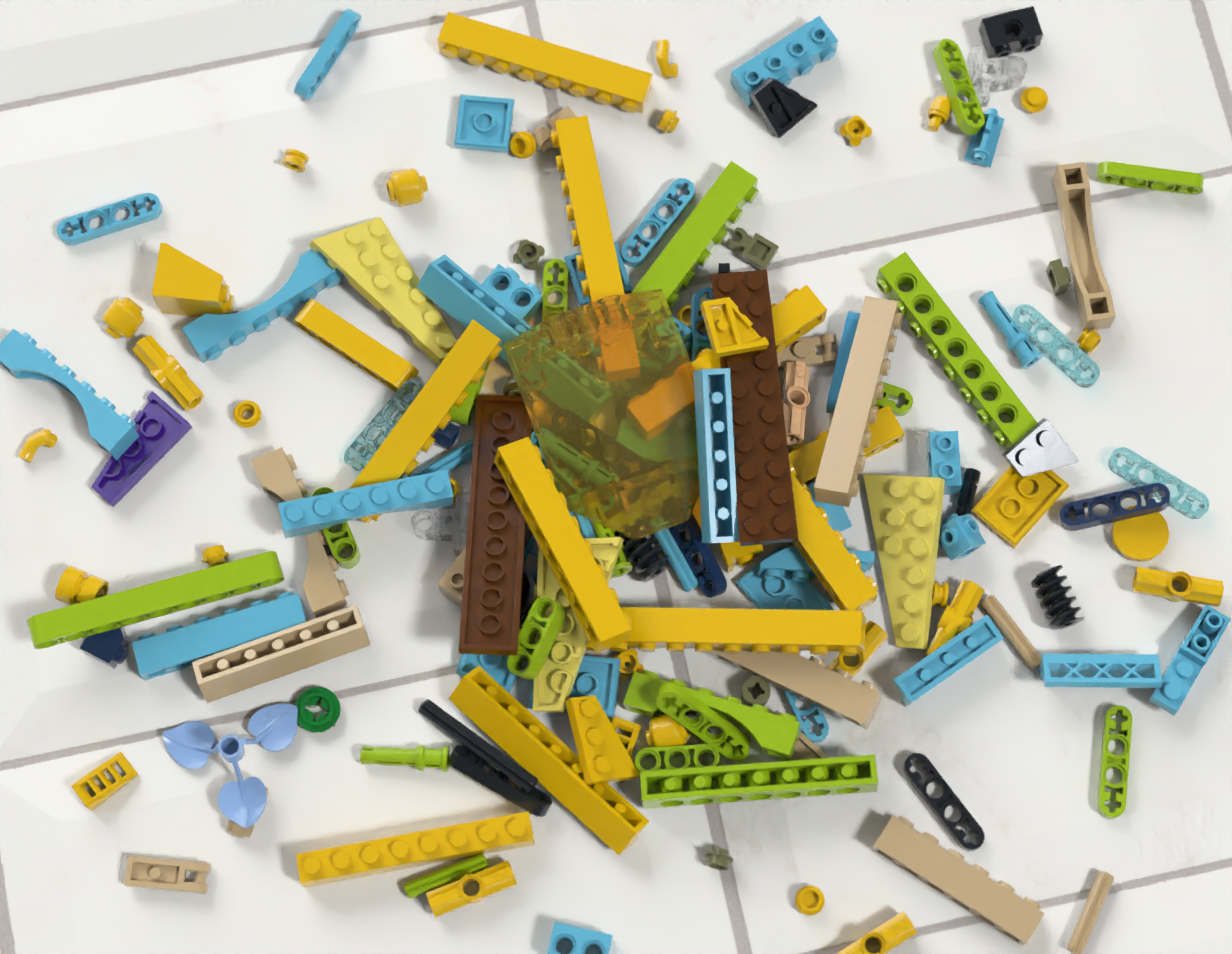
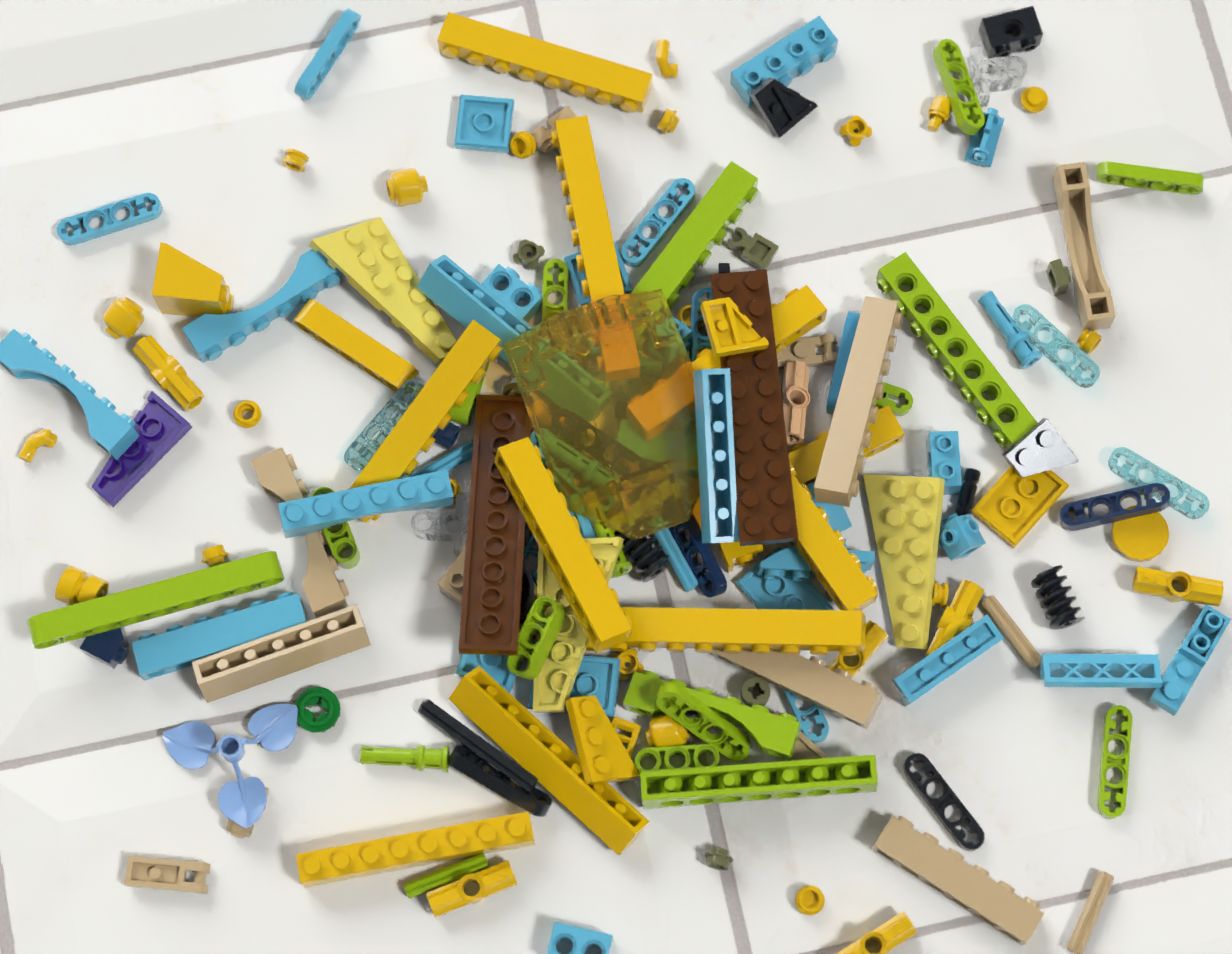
yellow slope [71,752,139,811] -> none

